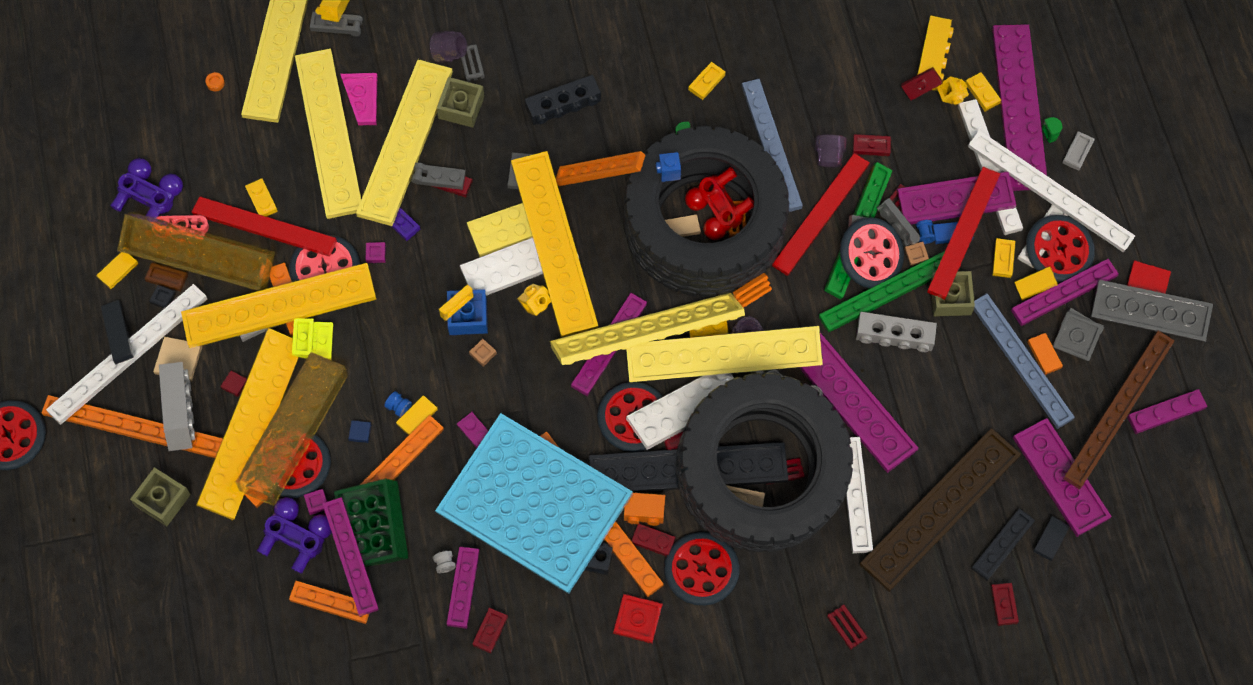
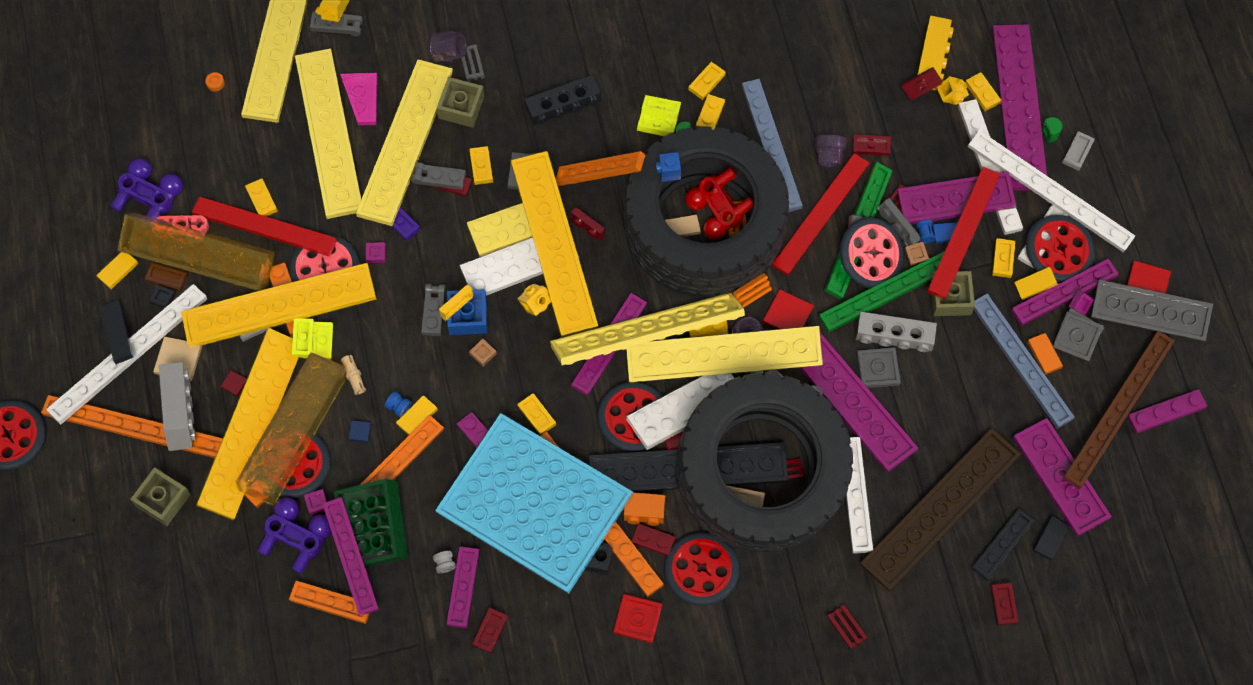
none -> tan pin [341,355,366,395]
none -> dark grey plate [421,284,445,336]
none -> yellow plate [470,146,493,185]
none -> yellow plate [518,393,556,436]
none -> dark red plate [571,207,605,241]
none -> neon yellow slope [637,95,681,136]
none -> yellow plate [696,94,725,130]
none -> red tile [763,290,814,330]
none -> dark grey tile [857,347,901,388]
none -> magenta plate [1069,290,1094,316]

